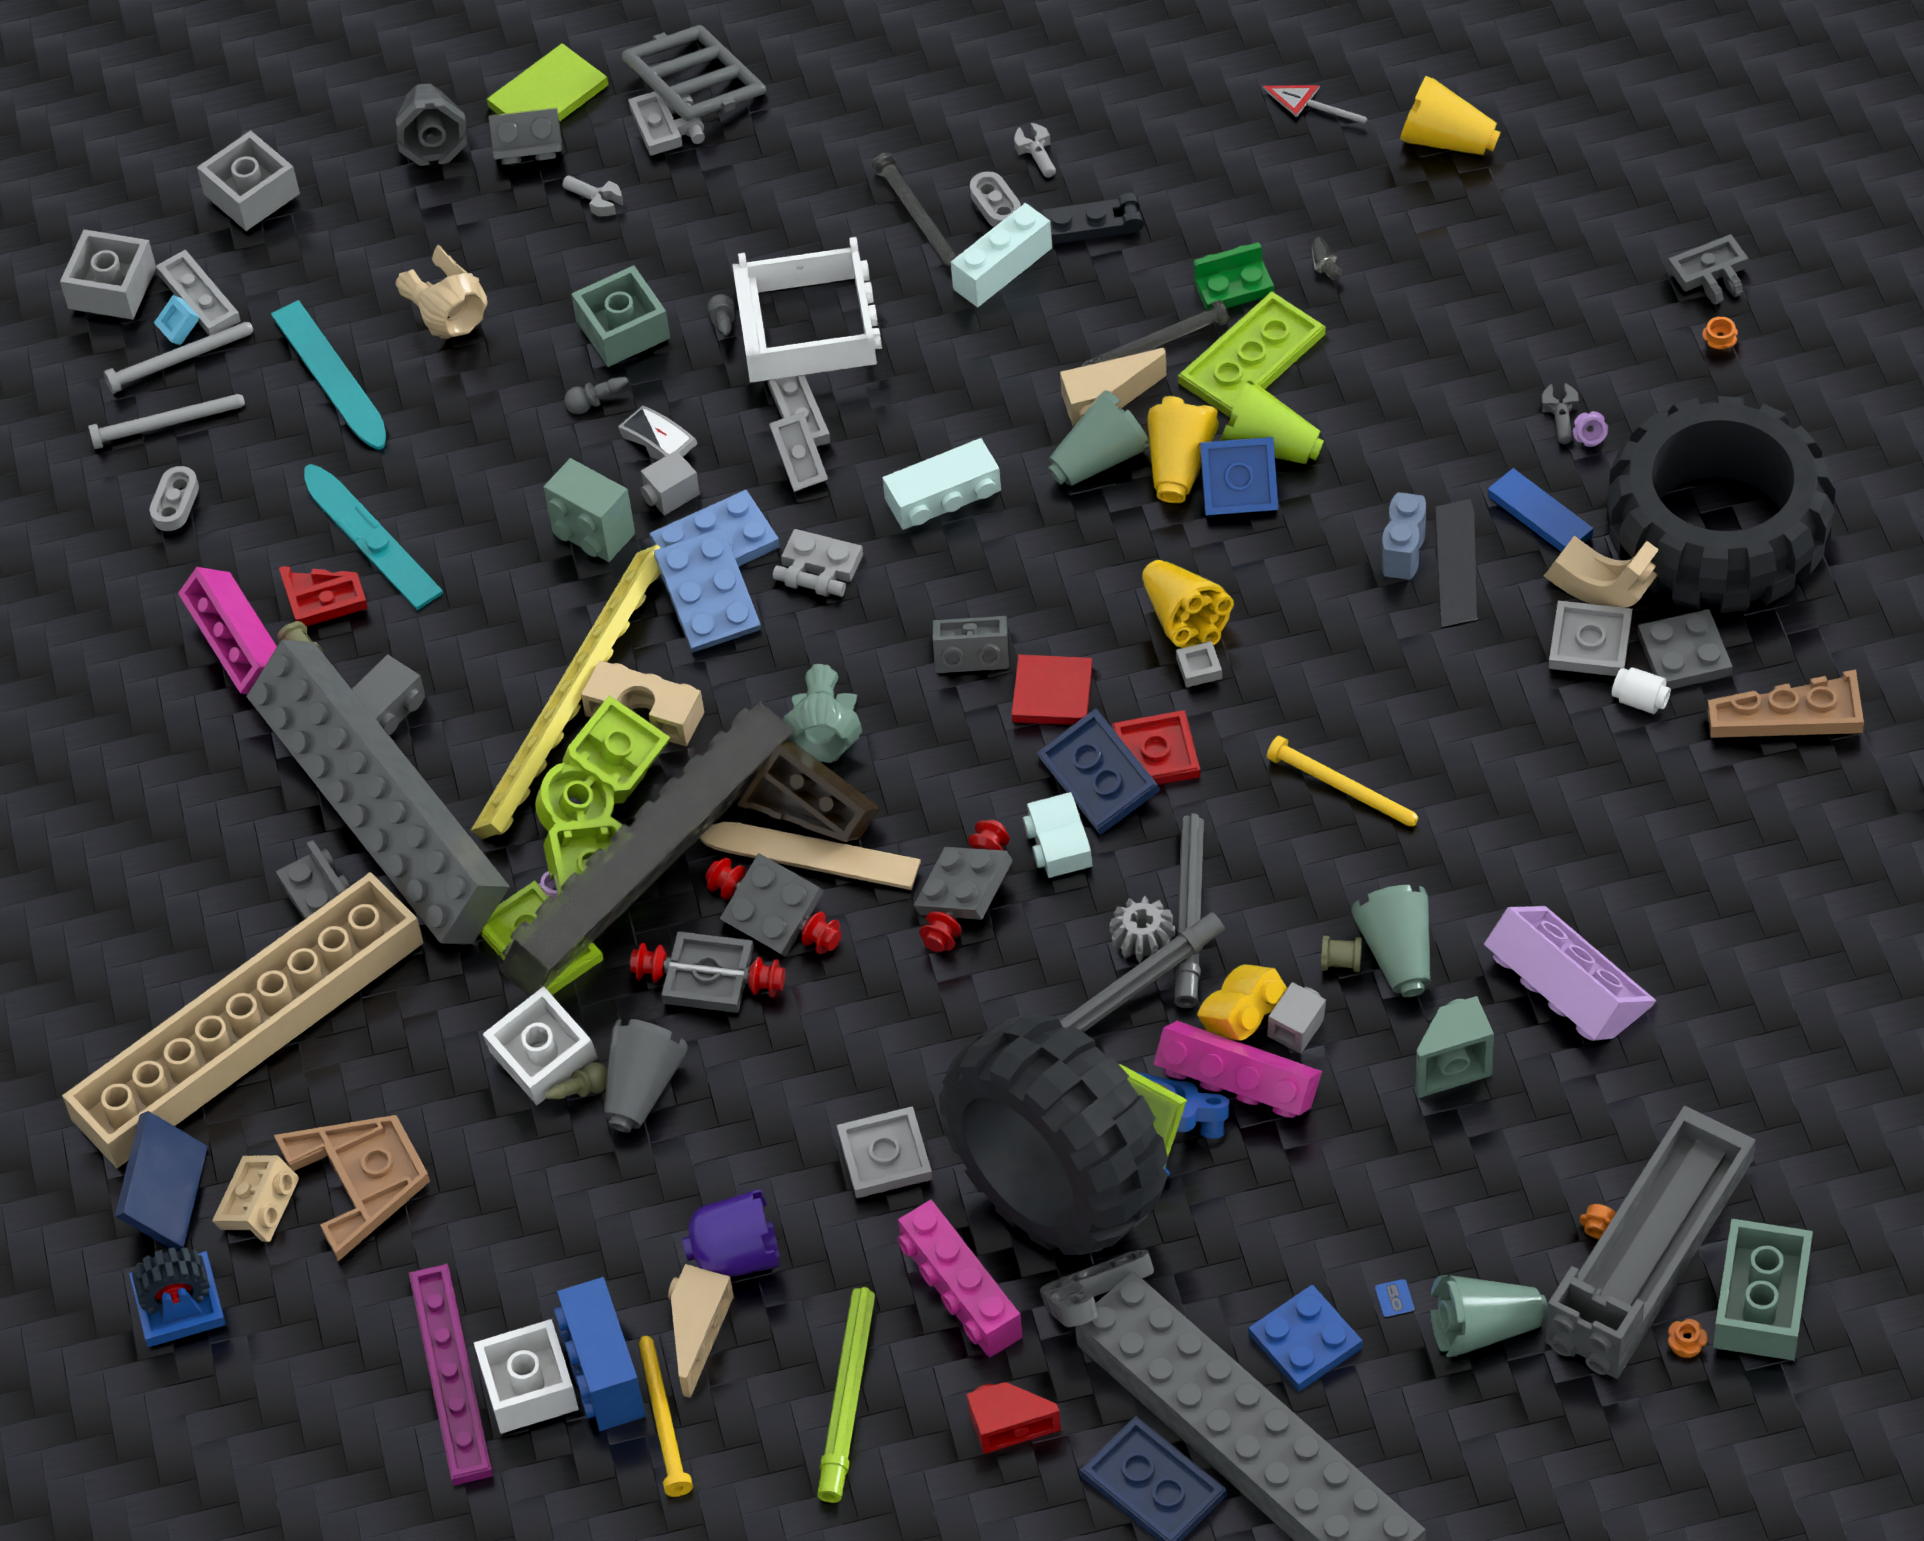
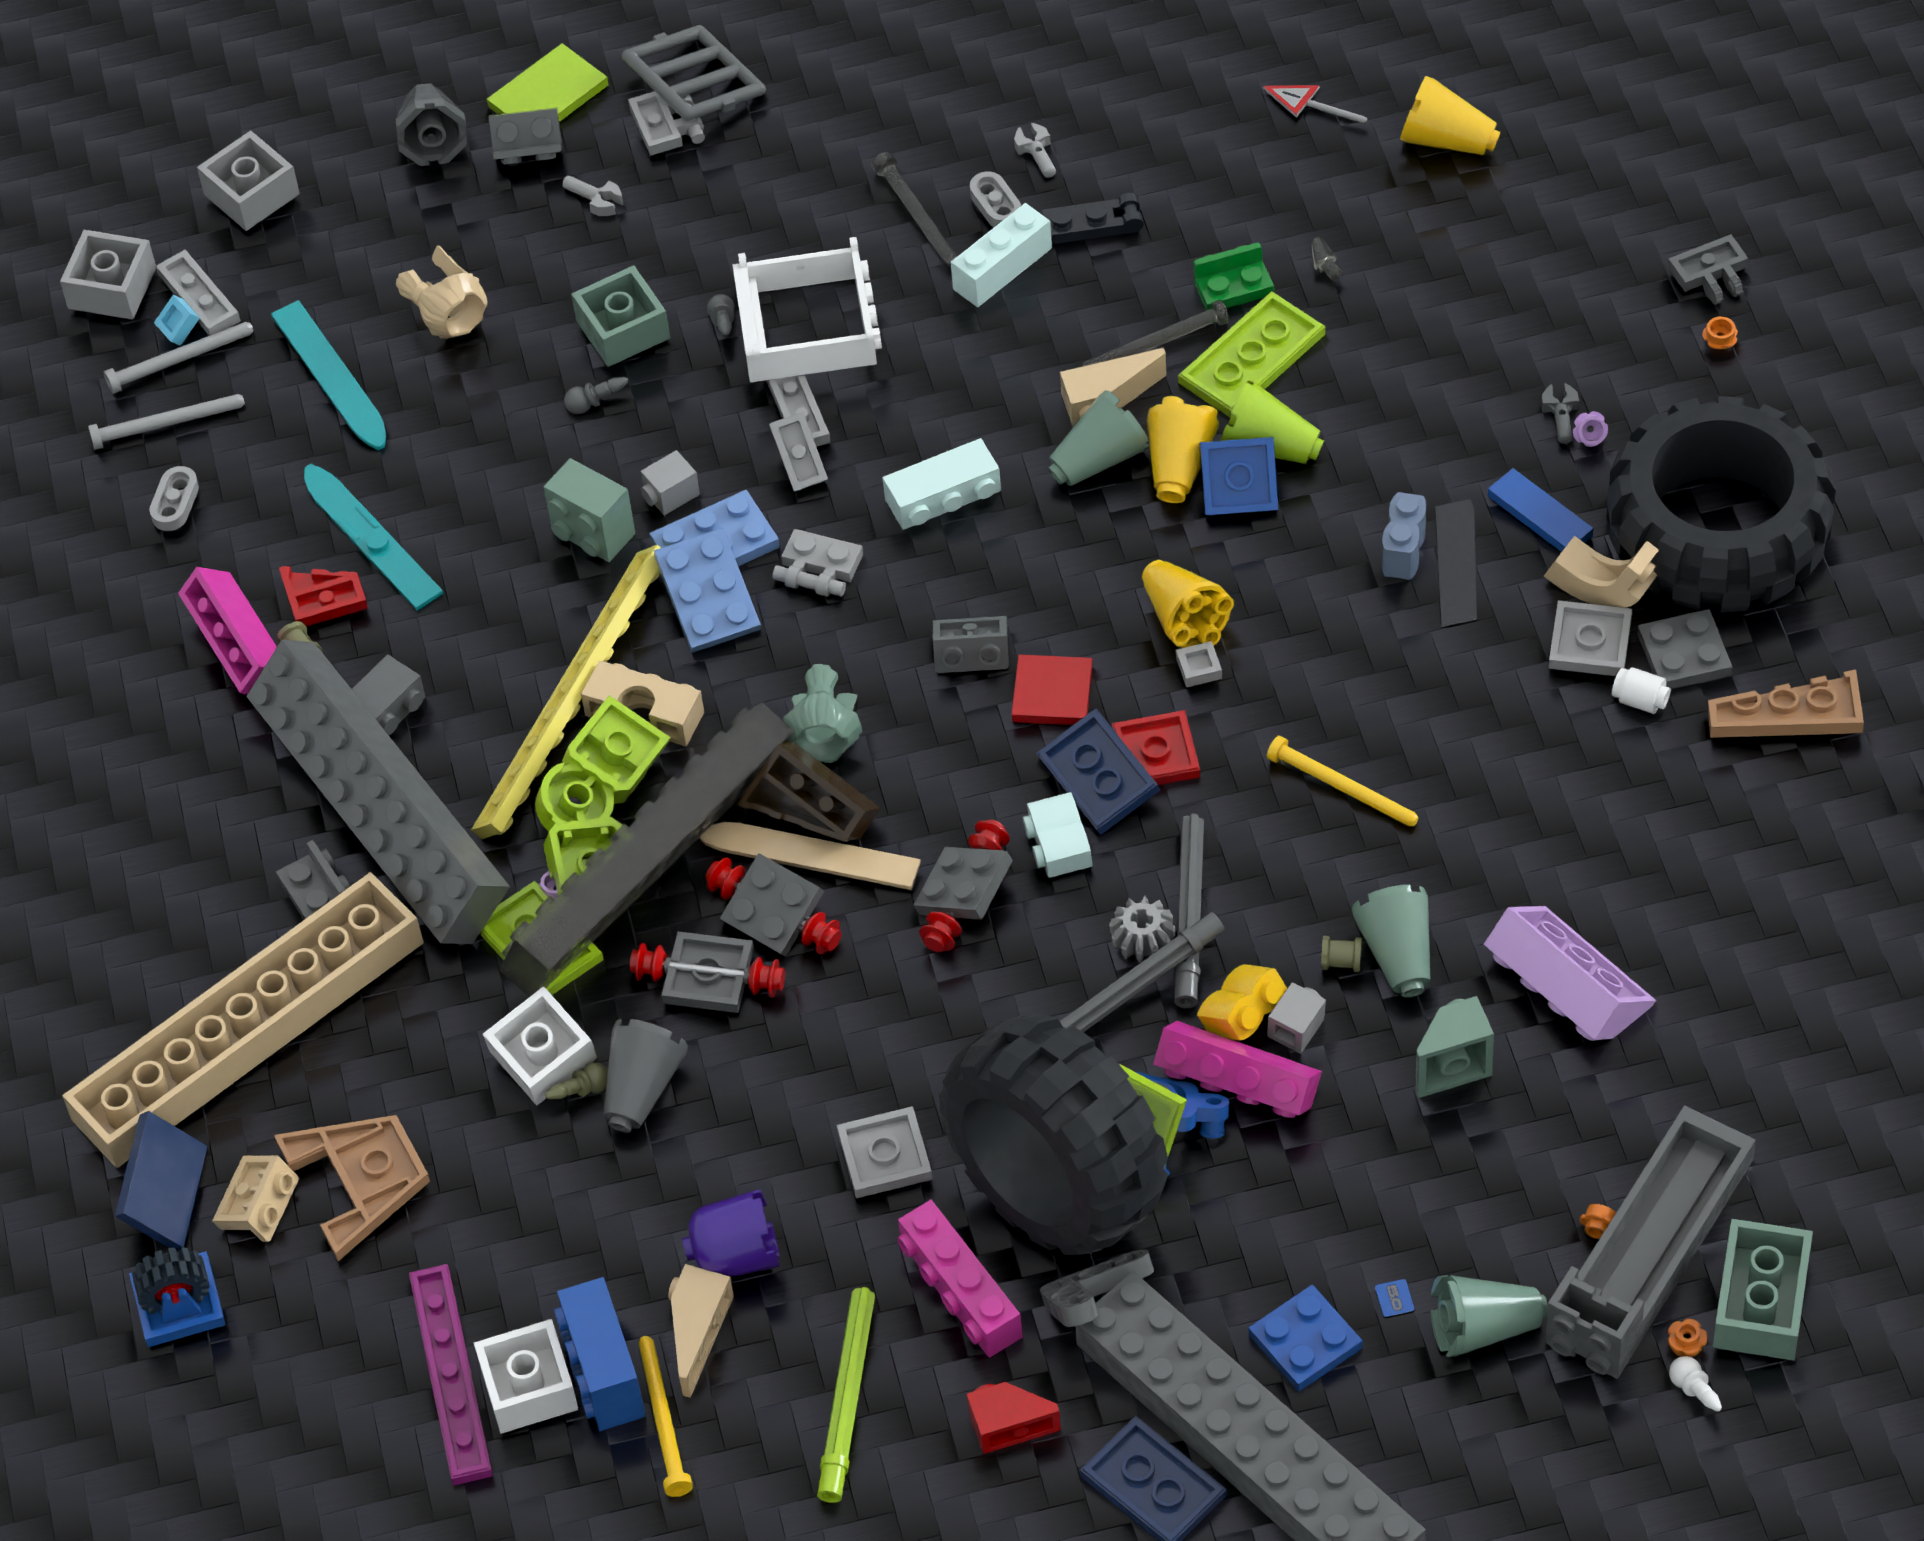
slope [618,406,697,460] -> none
none -> white bar [1669,1356,1722,1411]

